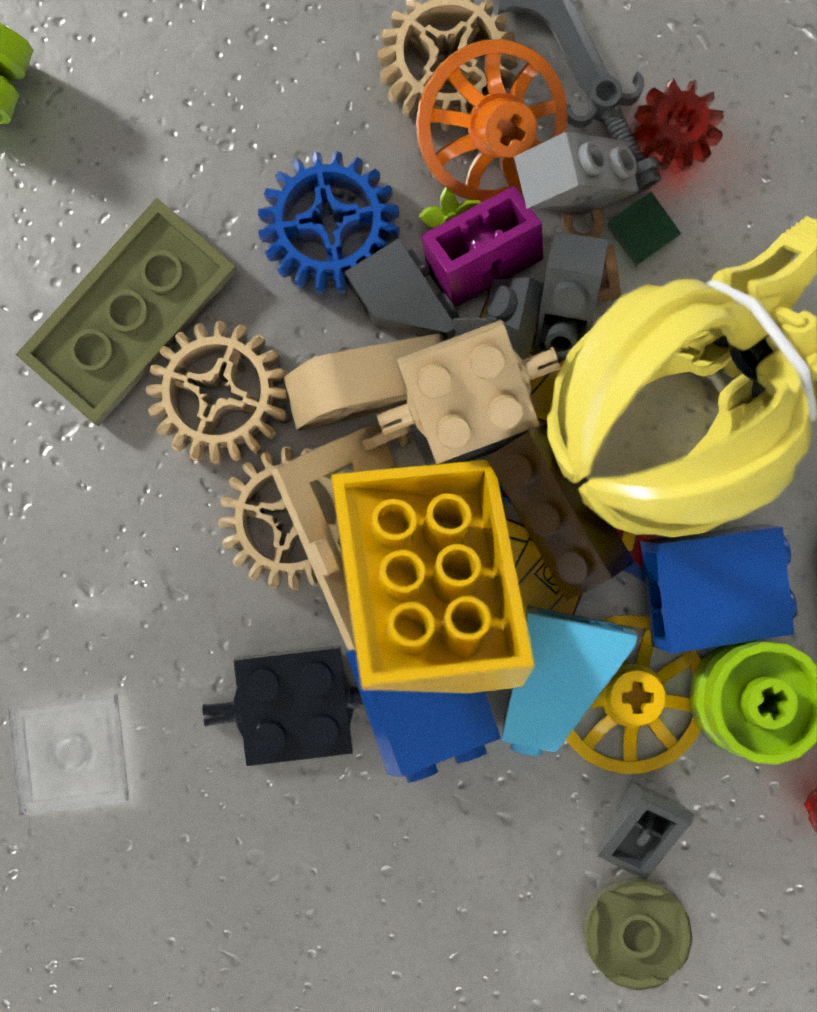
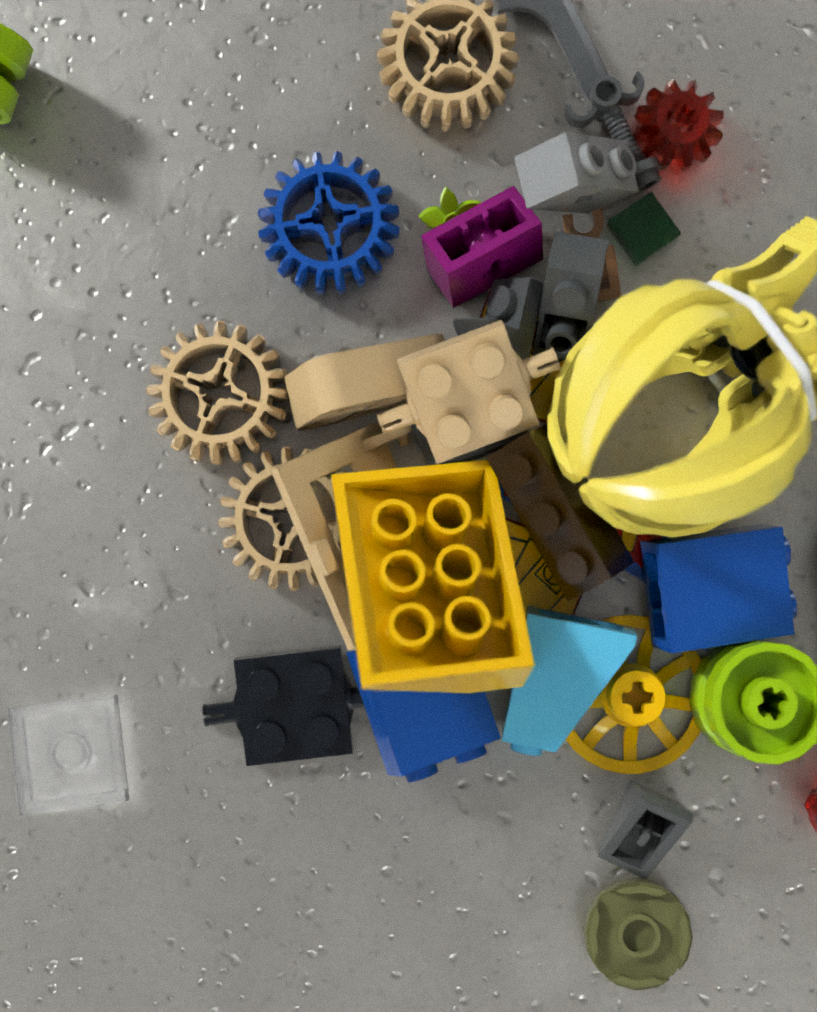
olive plate [16,198,238,426] -> none
dark grey slope [345,238,459,341] -> none
orange wheel [416,39,568,202] -> none

